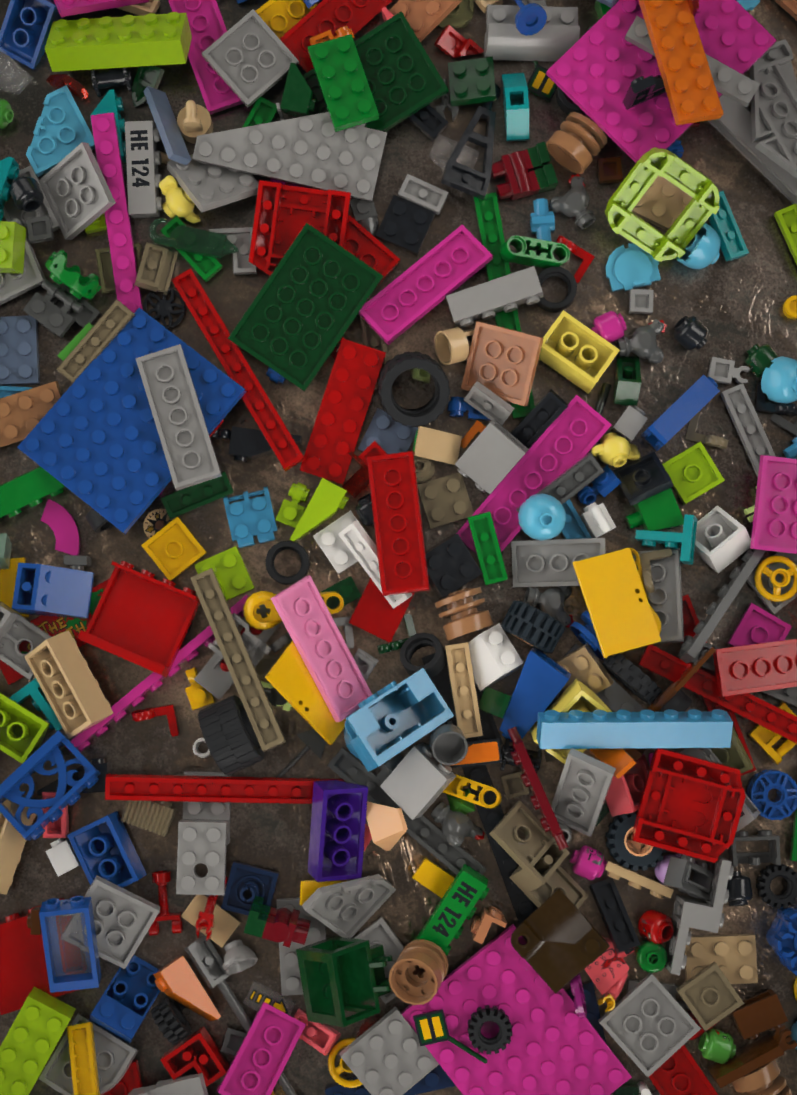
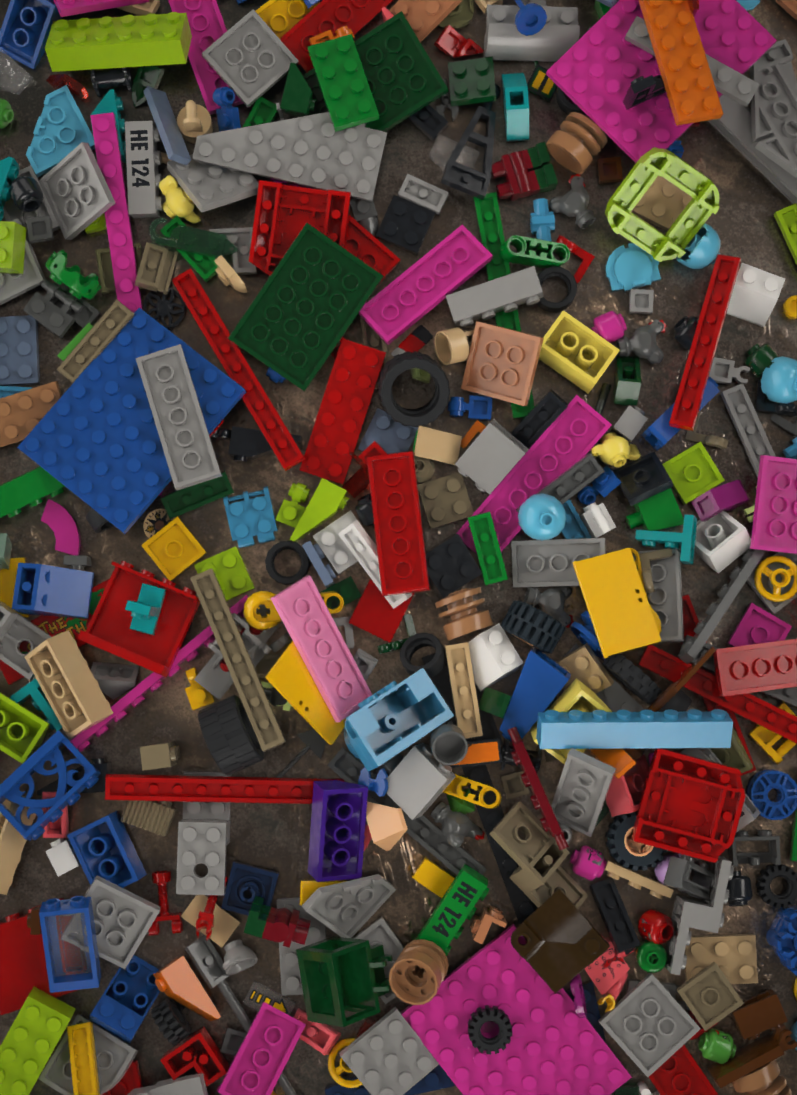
red piece [131,704,179,737] -> none
white axle [192,737,211,758] -> none
piece [413,1009,488,1064] -> none
light grey plate [464,381,515,426] -> none
teal plate [708,191,749,262] -> none
none -> light grey slope [91,662,140,700]
none -> teal bracket [125,583,166,635]
none -> dark tan brick [140,741,181,771]
none -> blue plate [212,87,241,132]
none -> tan plate [214,255,248,293]
none -> sand blue plate [302,541,336,588]
none -> blue piece [358,767,388,797]
none -> sticker [391,325,433,357]
none -> red plate [669,254,741,431]
none -> magenta slope [691,479,751,522]
none -> white slope [726,263,785,327]

